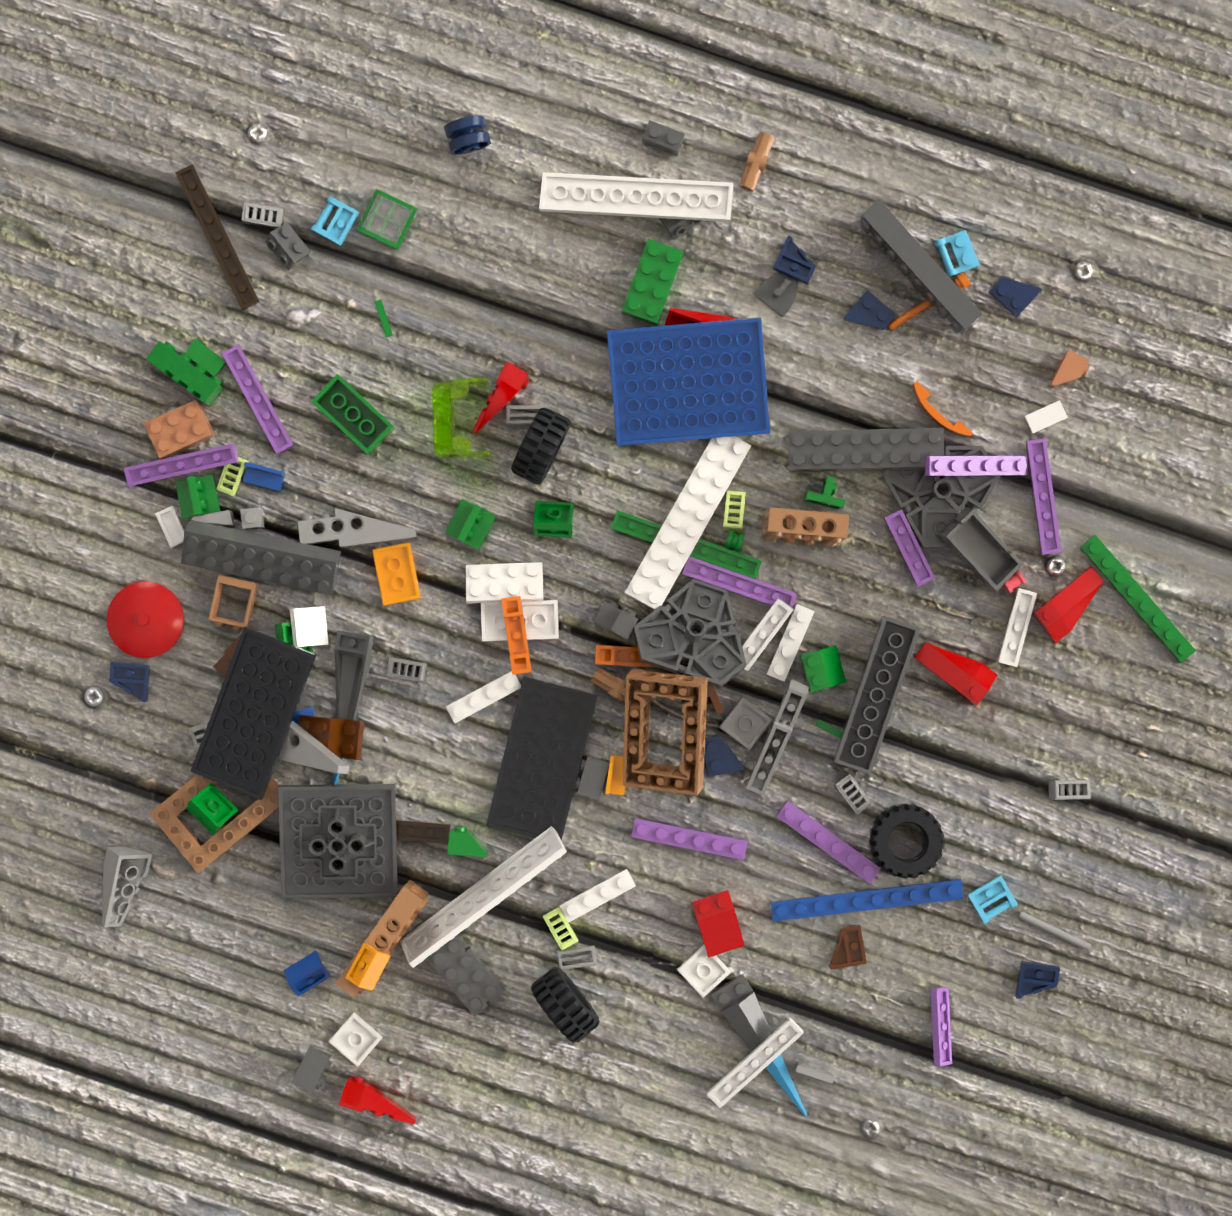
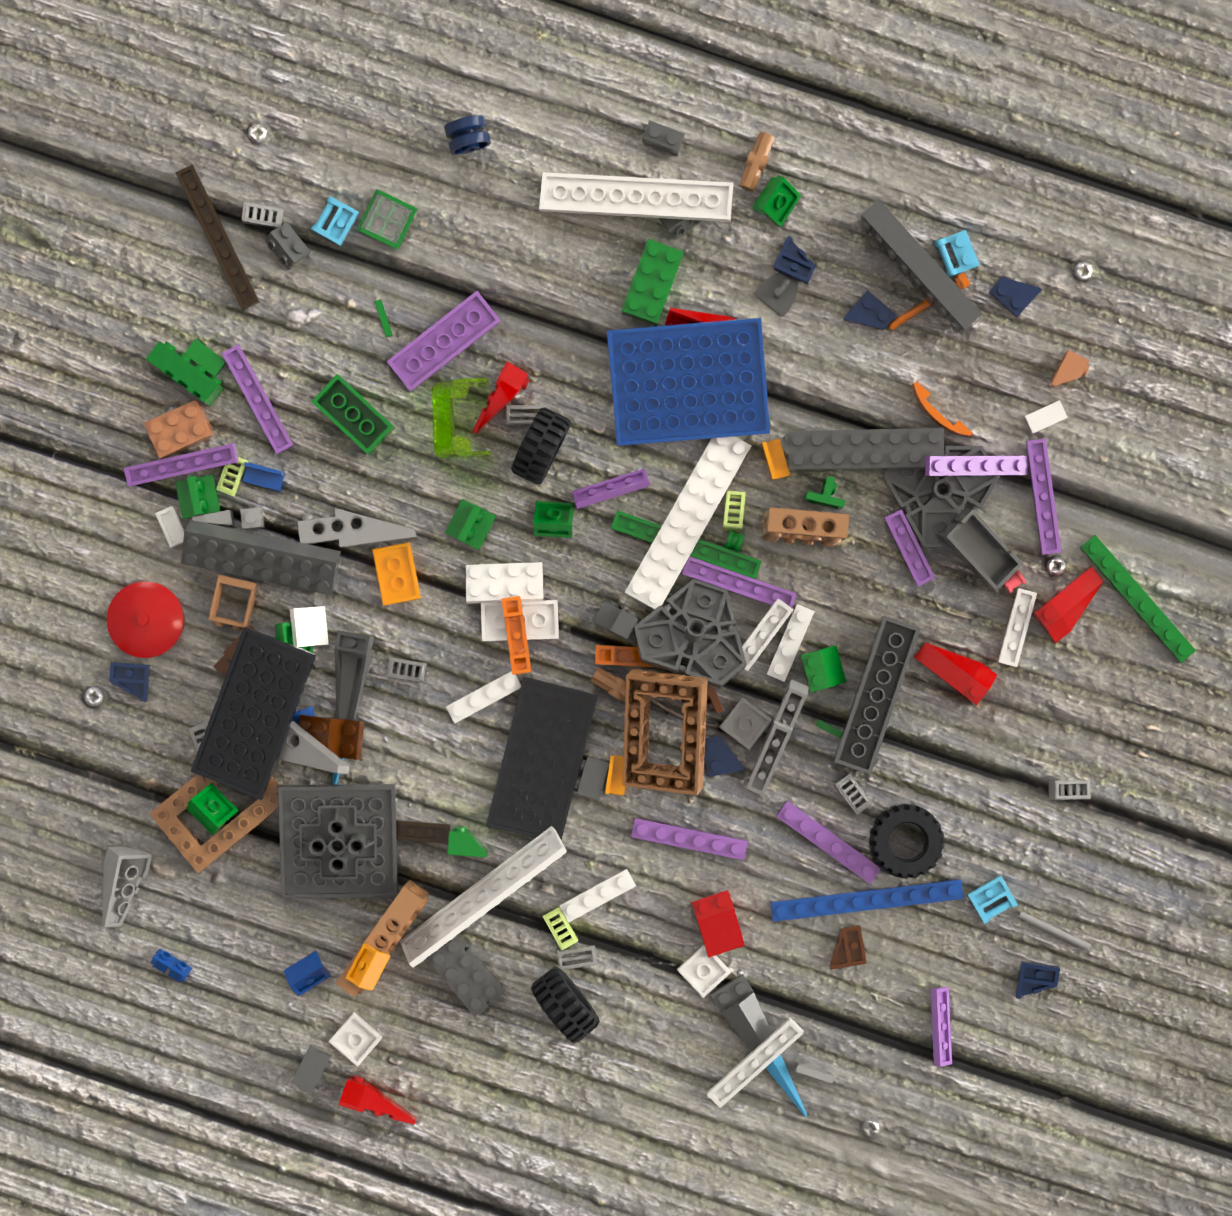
none -> blue hinge [151,949,192,983]
none -> medium lavender plate [387,291,501,392]
none -> medium lavender plate [572,468,650,509]
none -> green bracket [752,175,801,227]
none -> light orange panel [761,438,790,481]

